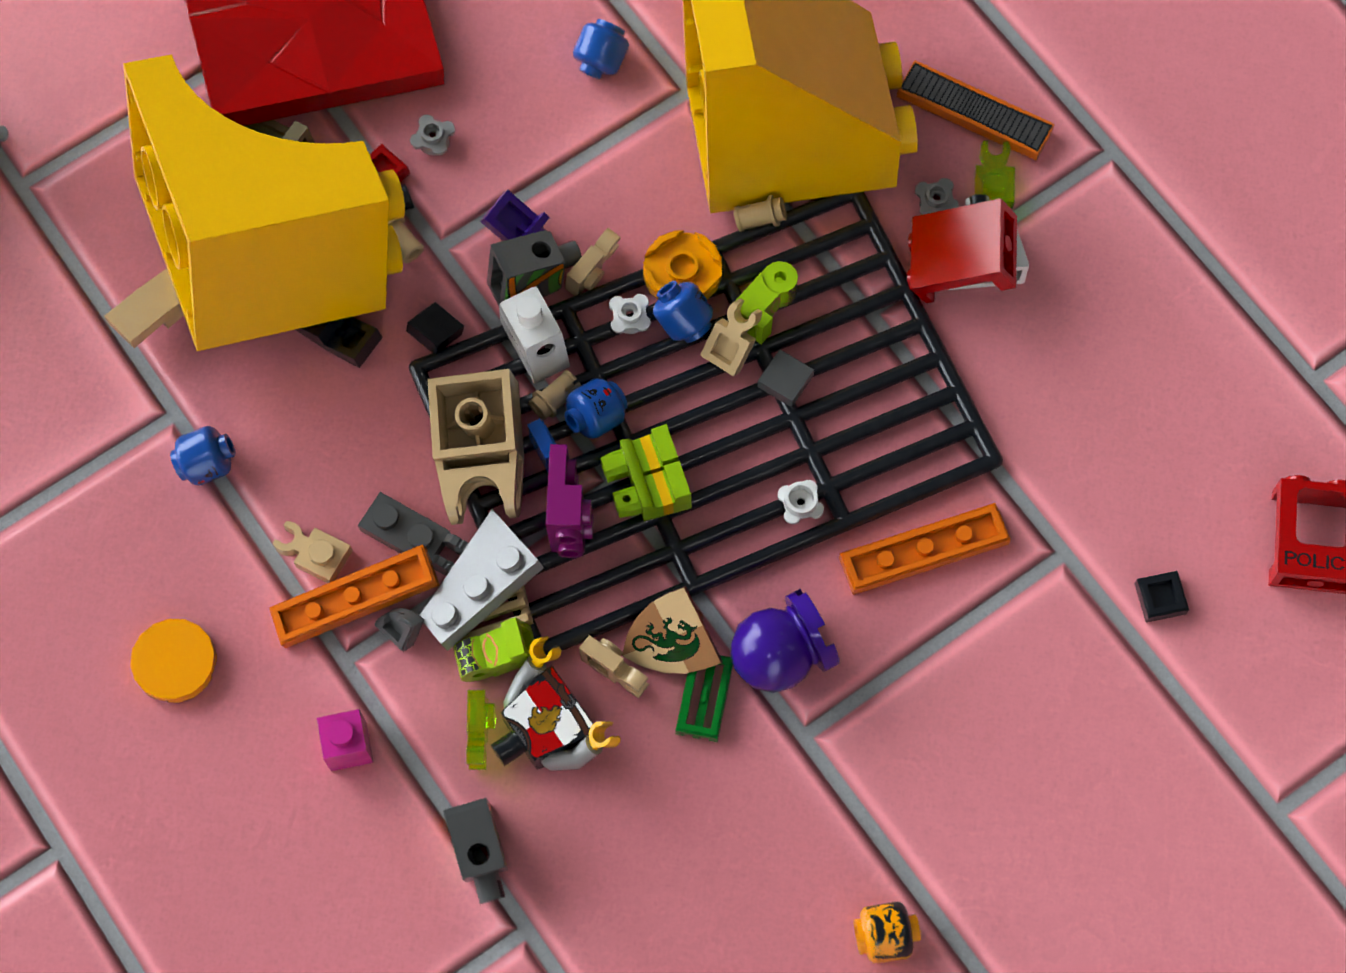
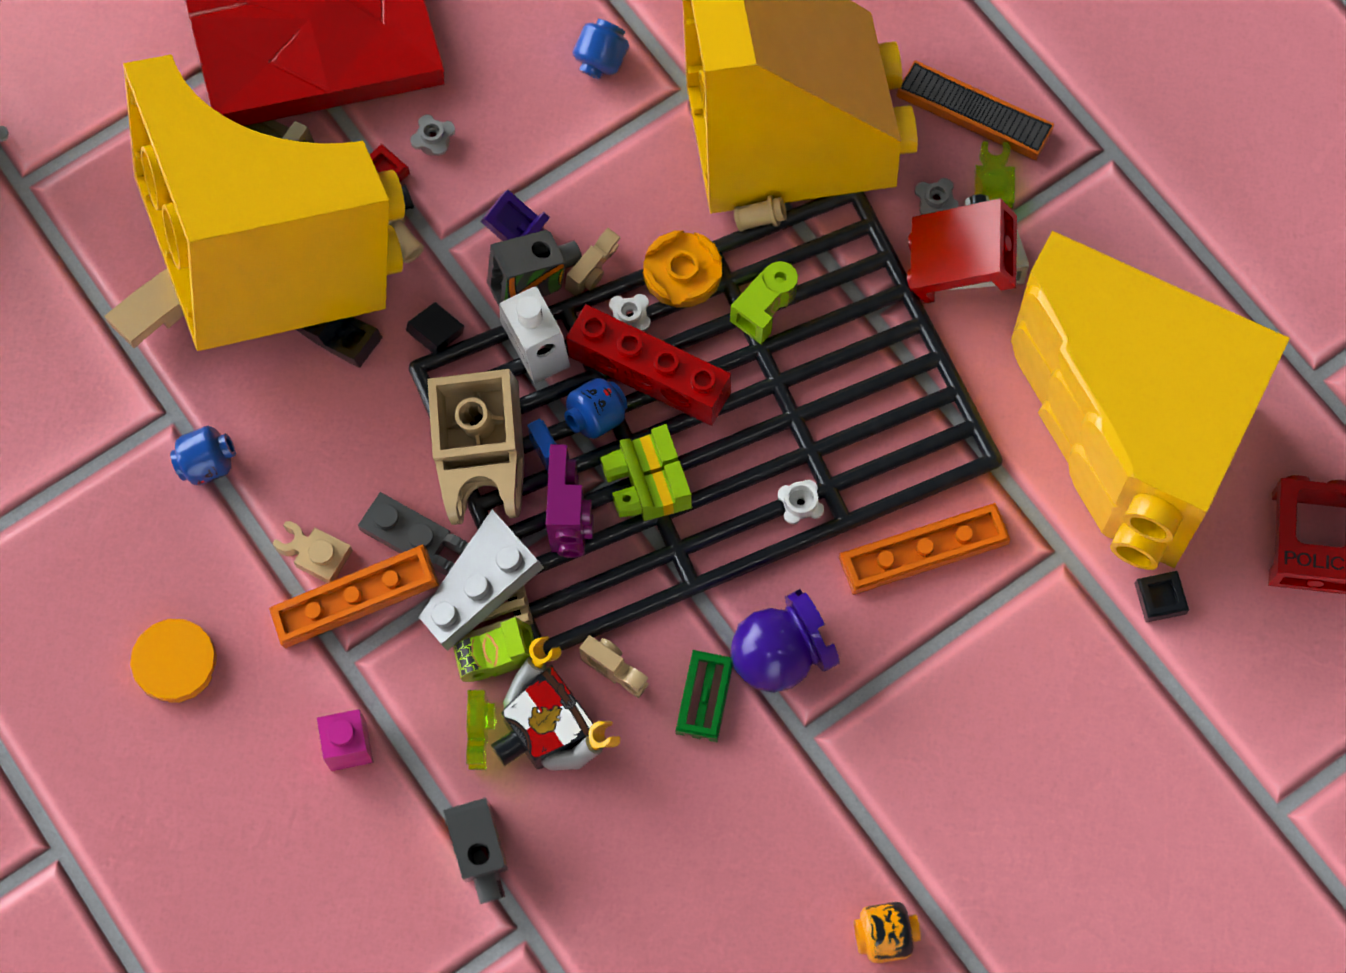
dark grey tile [374,608,424,652] -> none
tan pin [529,370,581,420] -> none
shield [622,586,723,674] -> none
blue head [653,281,713,343] -> none
tan plate [700,298,762,377] -> none
dark grey tile [757,350,814,407] -> none
none -> red brick [566,304,731,426]
none -> yellow slope [1011,231,1290,570]

